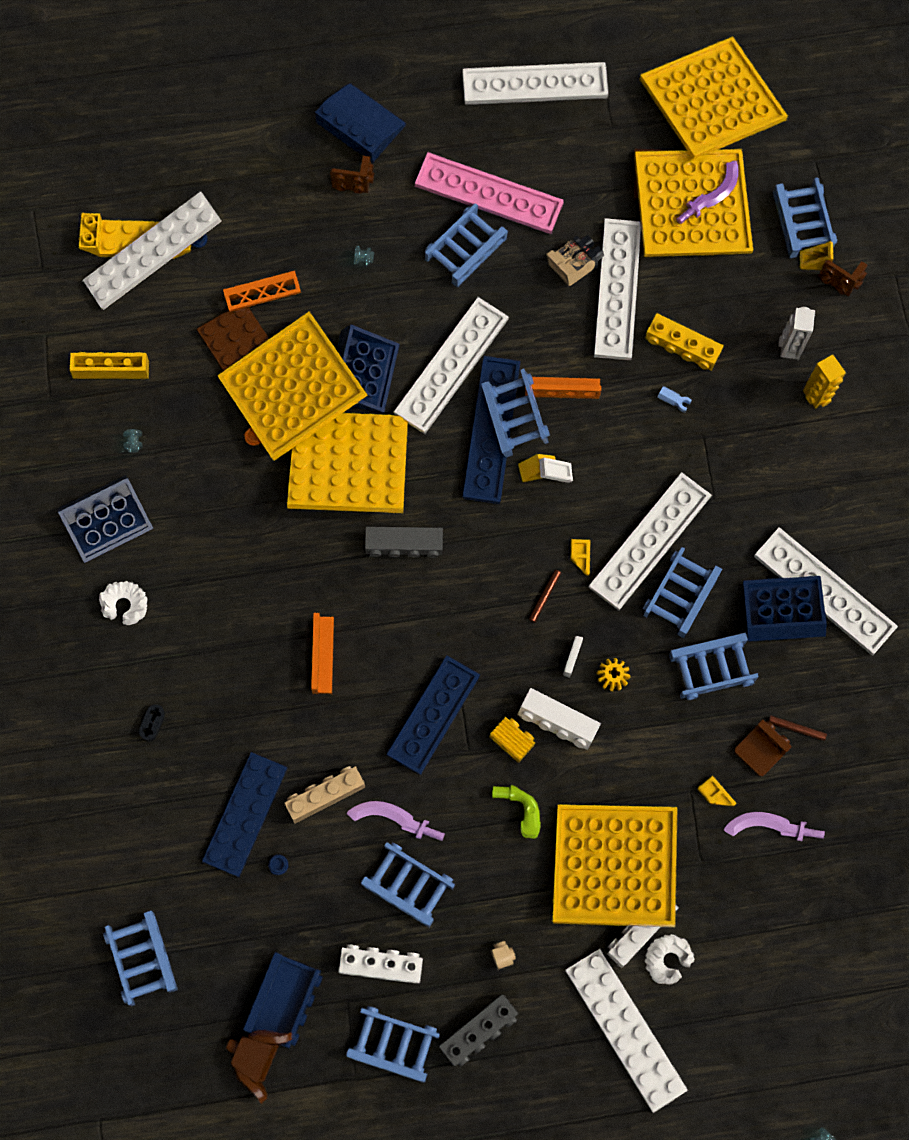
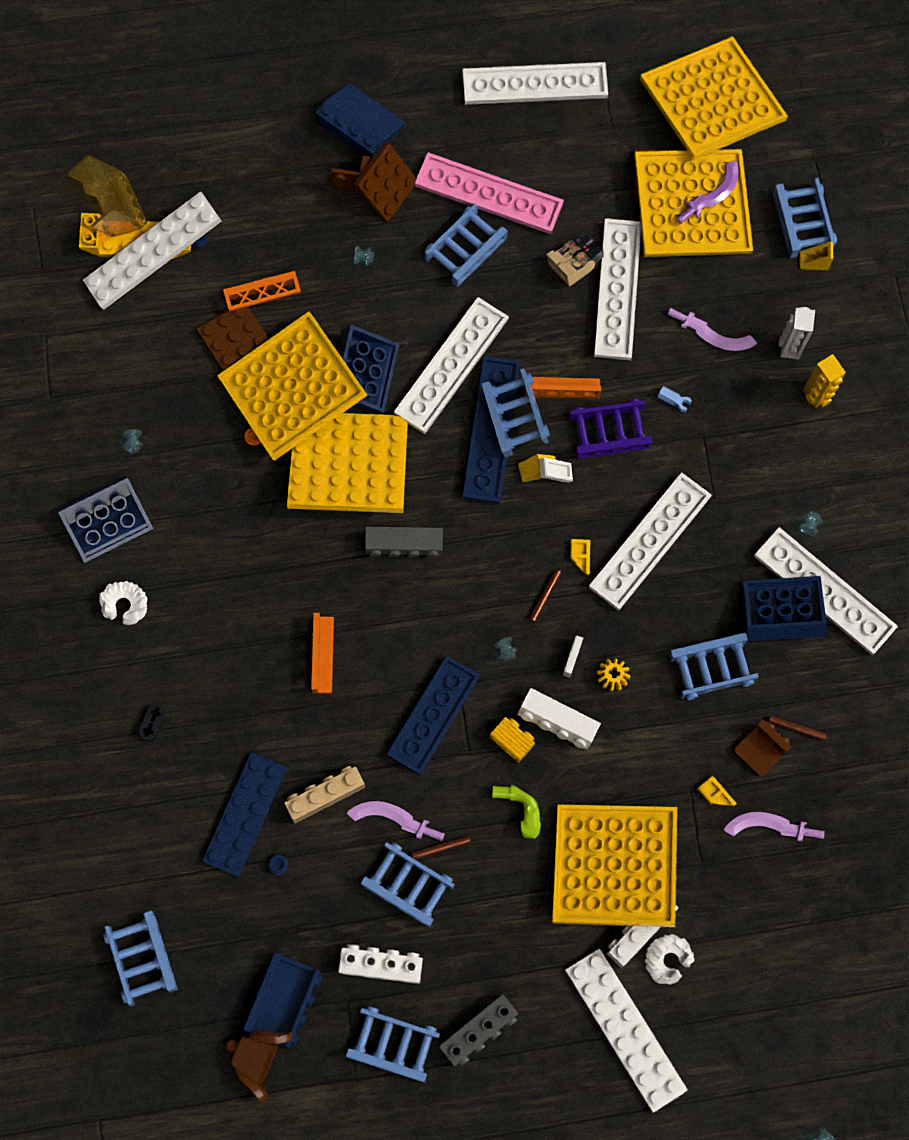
yellow brick [70,352,149,379] -> none
tan plate [491,941,516,970] -> none
medium blue fence [643,547,722,638] -> none
yellow brick [645,313,724,371] -> none
reddish brown bracket [819,260,868,297] -> none
none -> clear yellow windscreen [68,155,147,237]
none -> reddish brown plate [354,143,417,222]
none -> copper bar [412,835,471,860]
none -> clear light blue wheel [494,637,518,661]
none -> dark purple fence [569,399,653,459]
none -> lavender sword [668,308,757,351]
none -> clear light blue wheel [799,512,823,536]

